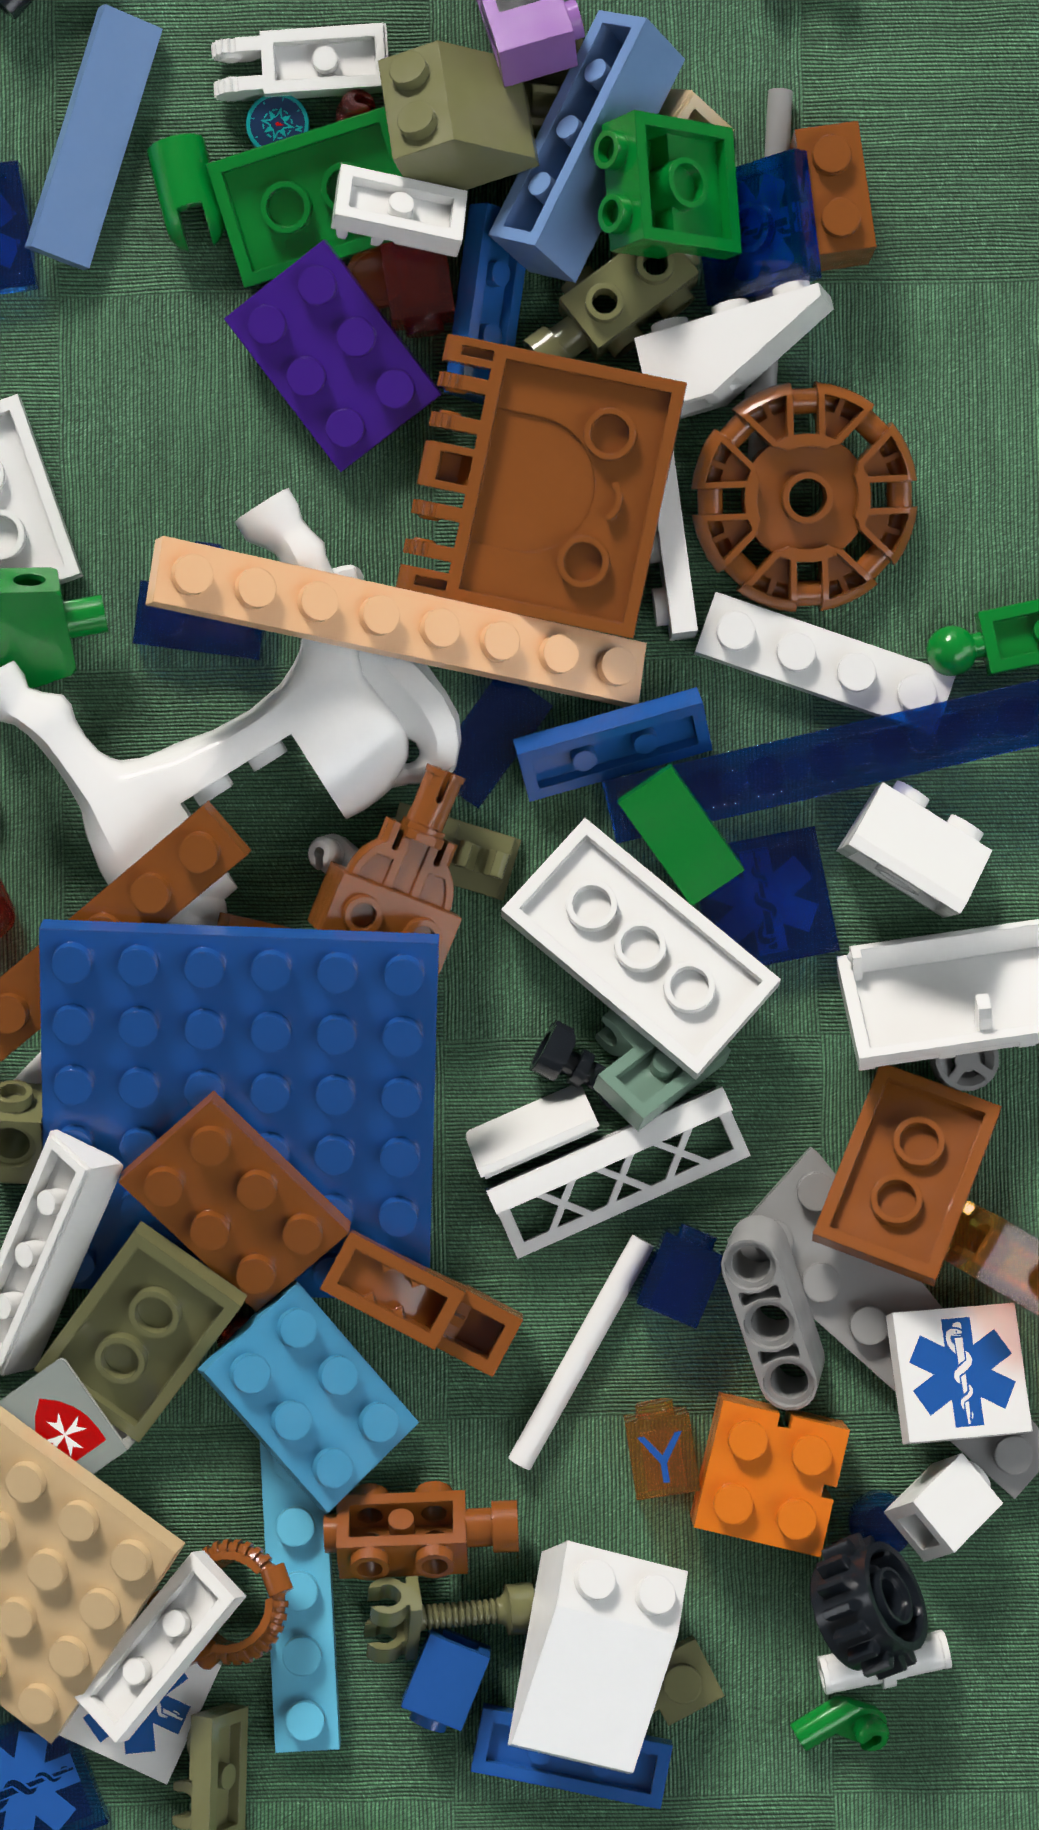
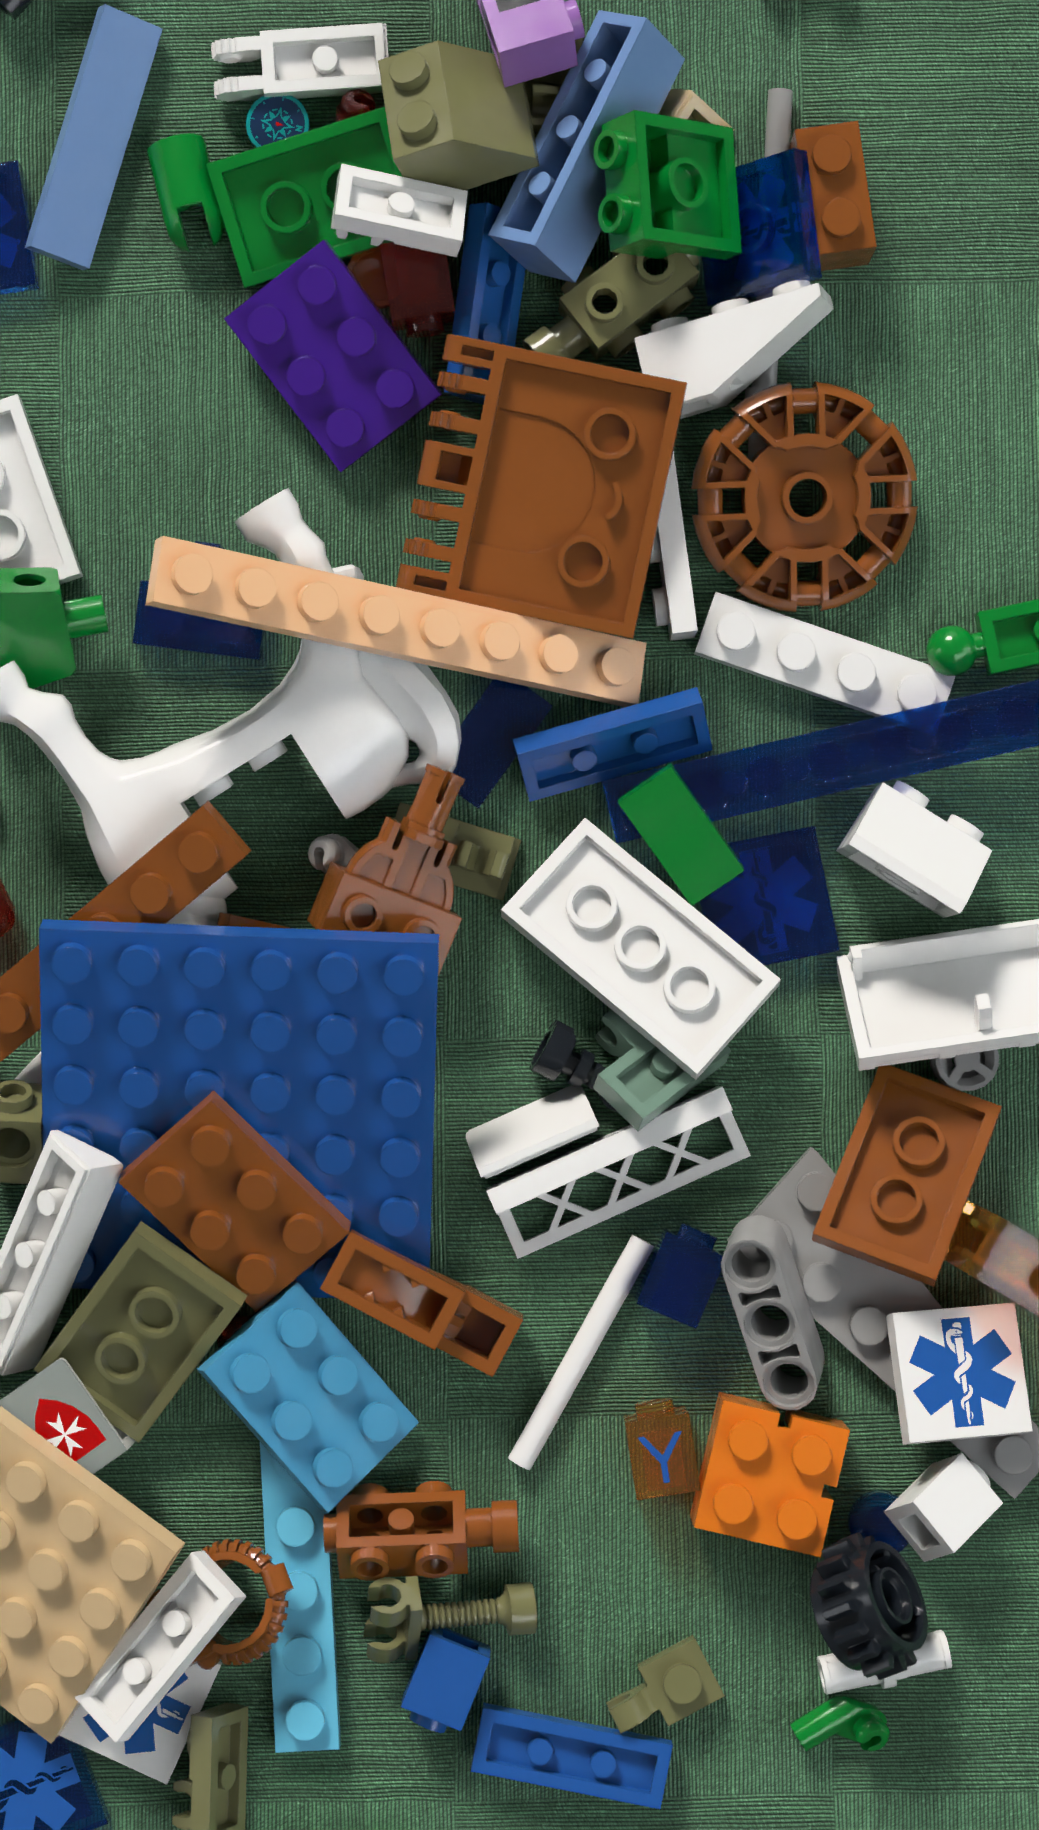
white slope [508,1541,688,1774] -> none

